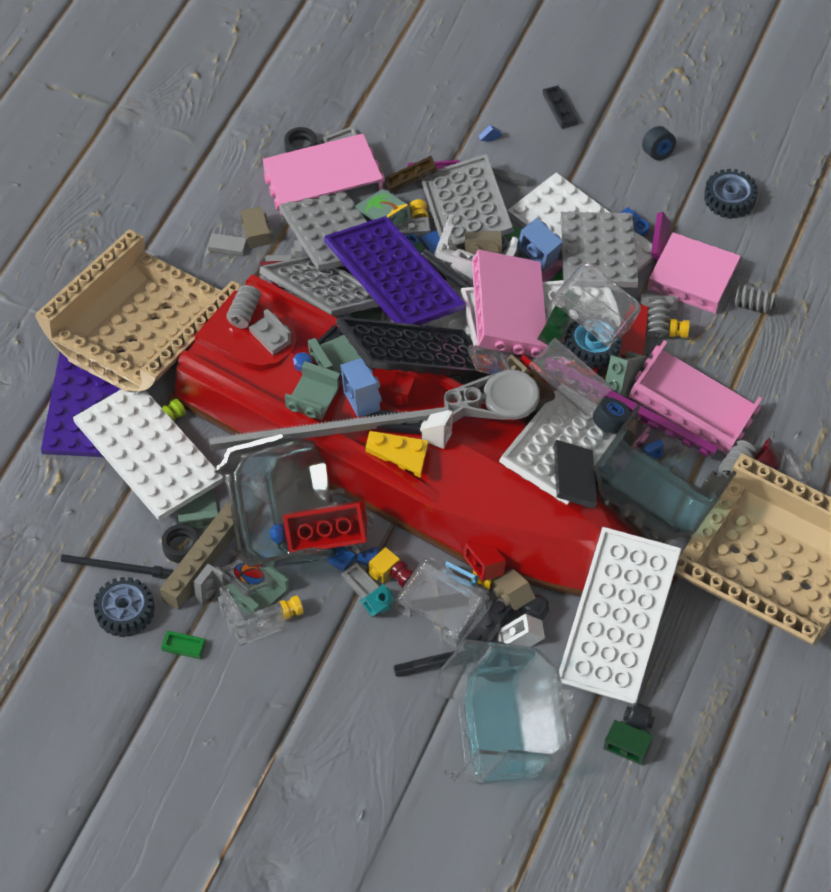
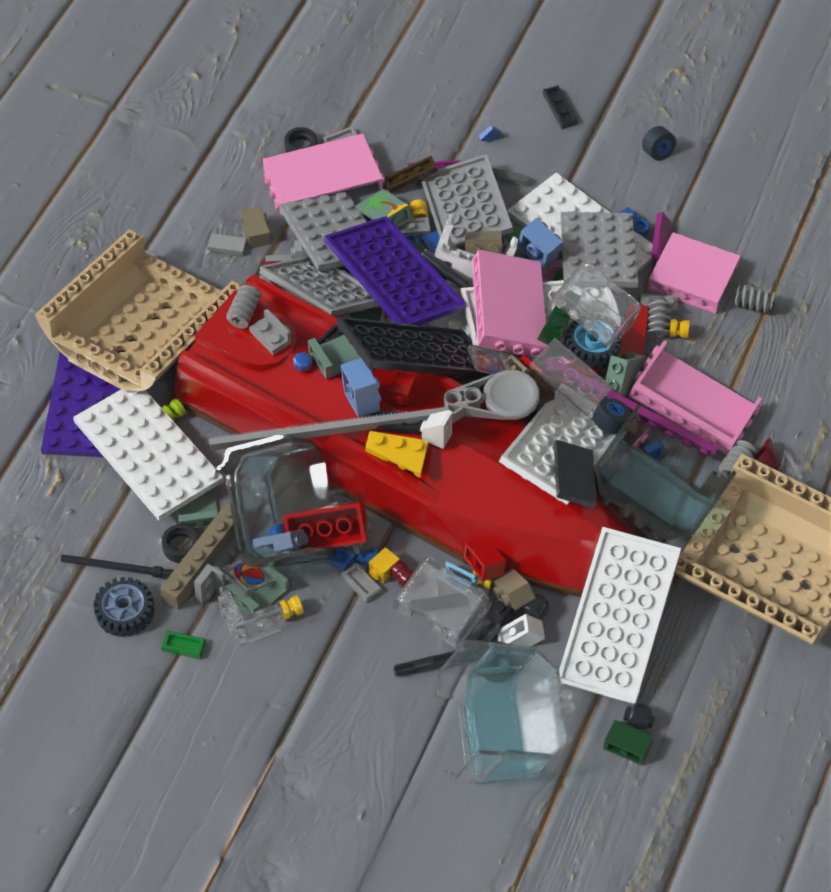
sand green panel [285,361,341,420] -> none
teal brick [360,584,395,617] -> none
wheel [704,169,758,219] -> none
none -> sand blue plate [253,529,308,554]

